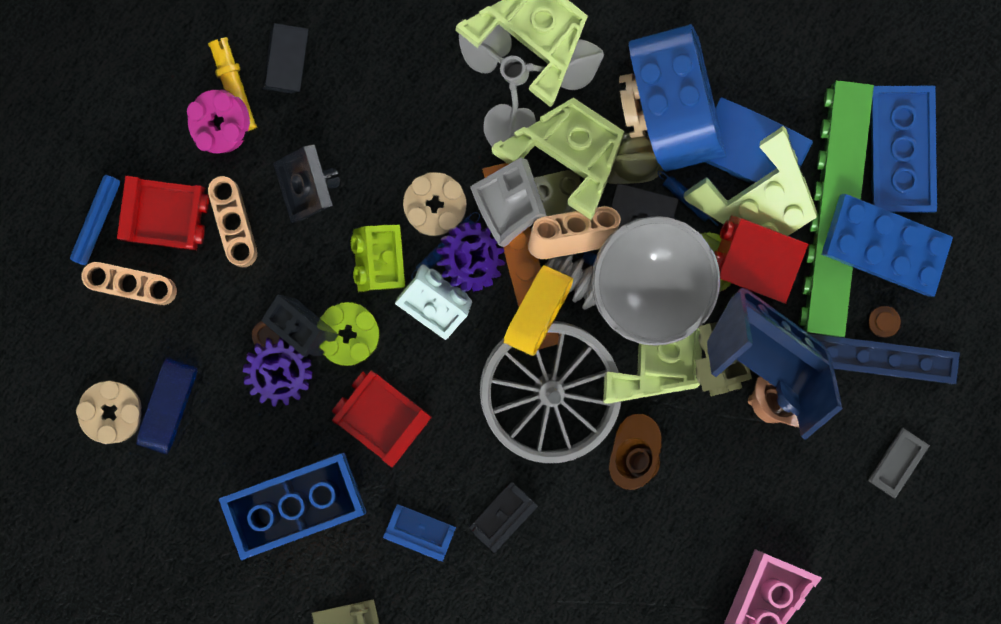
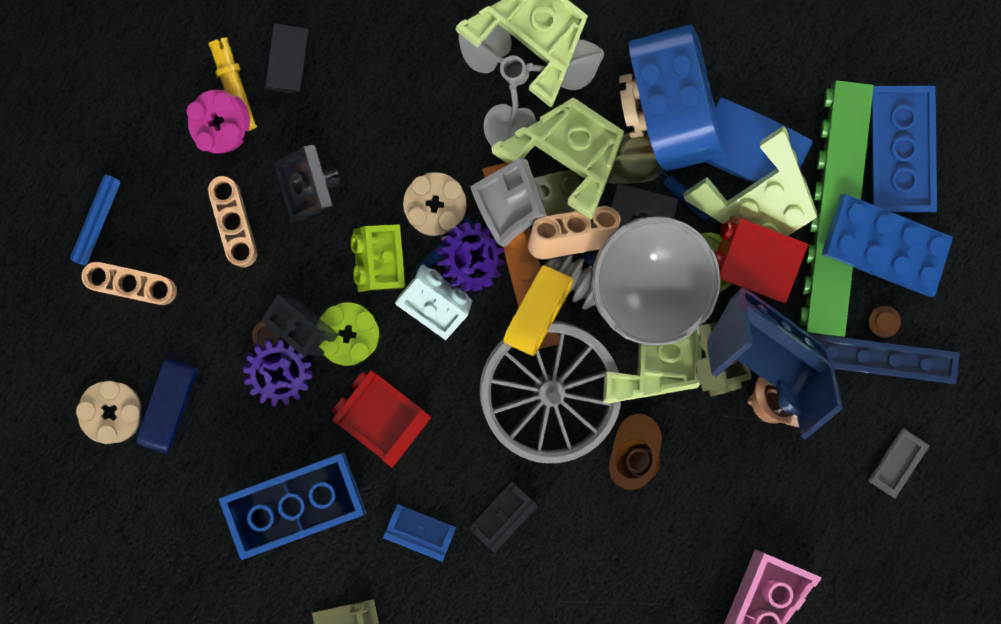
red panel [117,176,209,251] -> none

